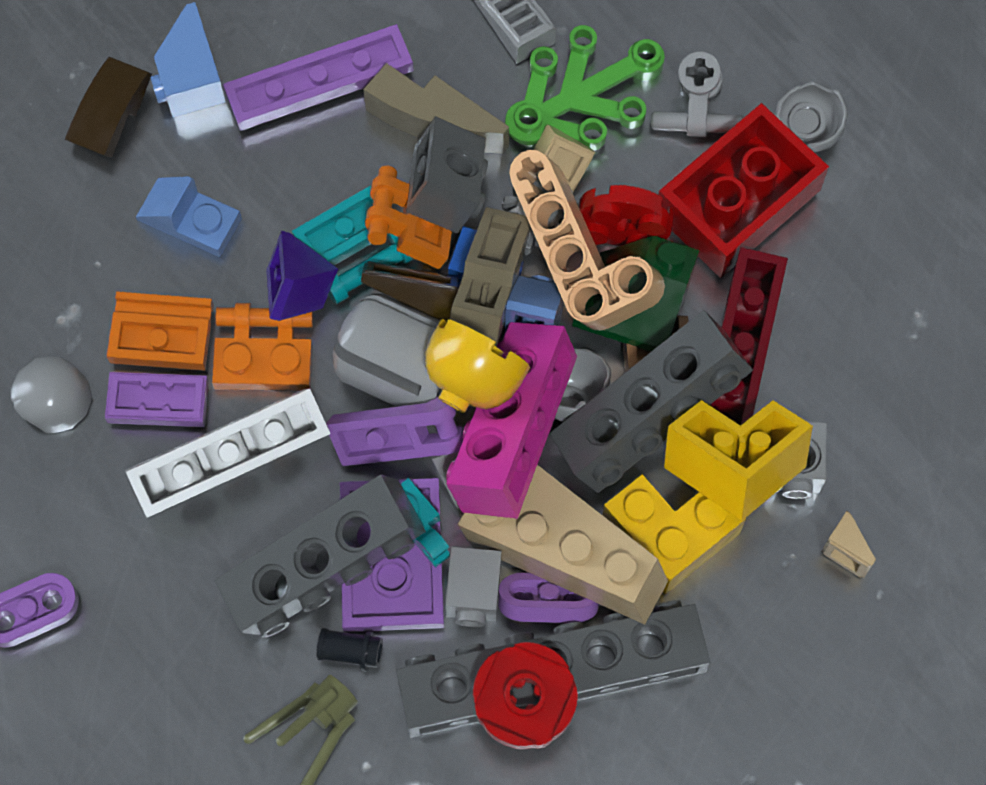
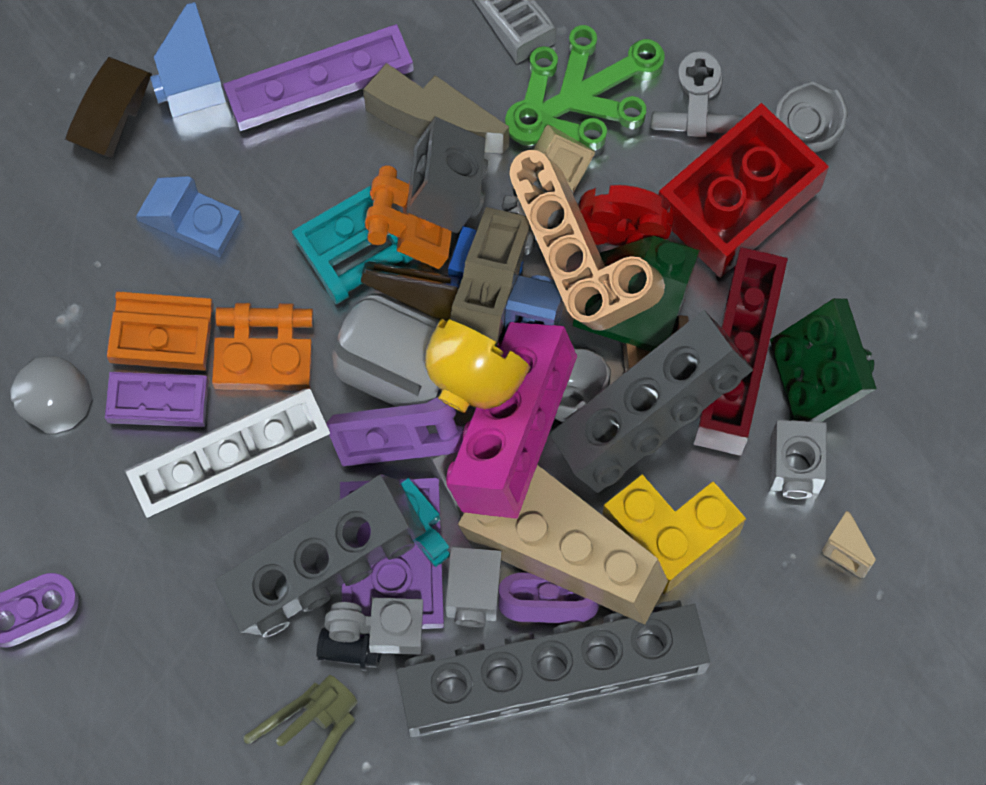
dark purple slope [266,230,338,321] -> none
red plate [473,642,578,750] -> none
yellow brick [664,400,813,521] -> none
none -> light grey plate [325,598,424,655]
none -> dark green plate [770,298,877,422]

